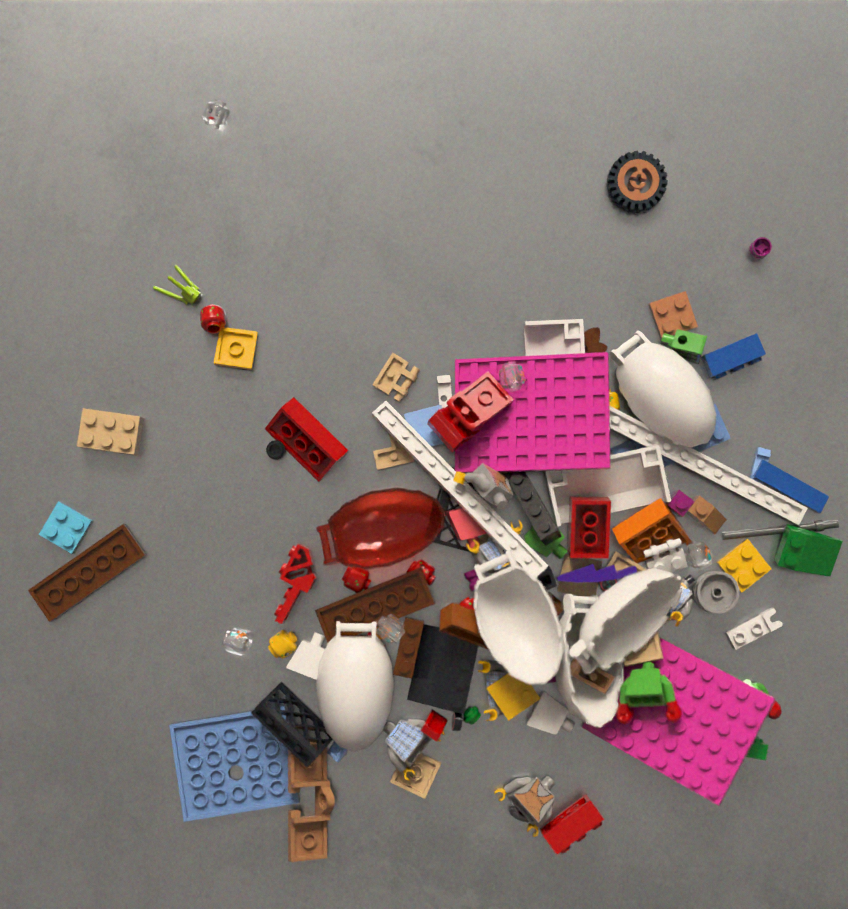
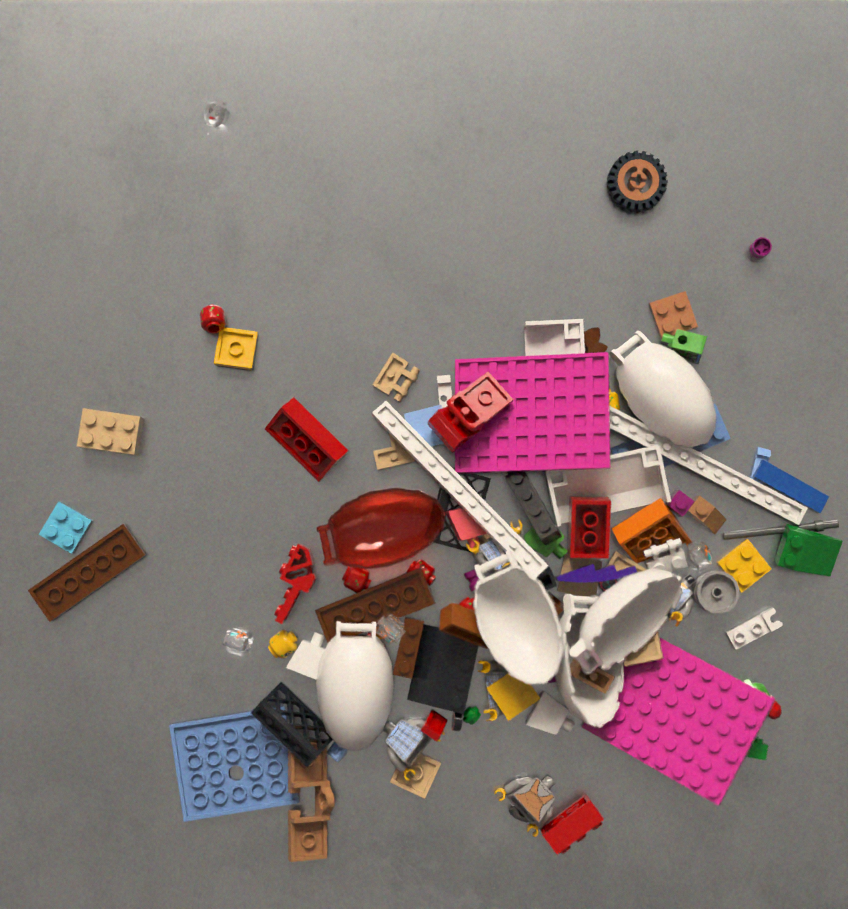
lime plant [153,265,201,305] -> none
black plate [266,440,286,460] -> none
light grey torso [453,463,513,509] -> none
clear head [498,362,526,392] -> none
bright green torso [616,662,682,725] -> none
blue brick [701,333,766,379] -> none

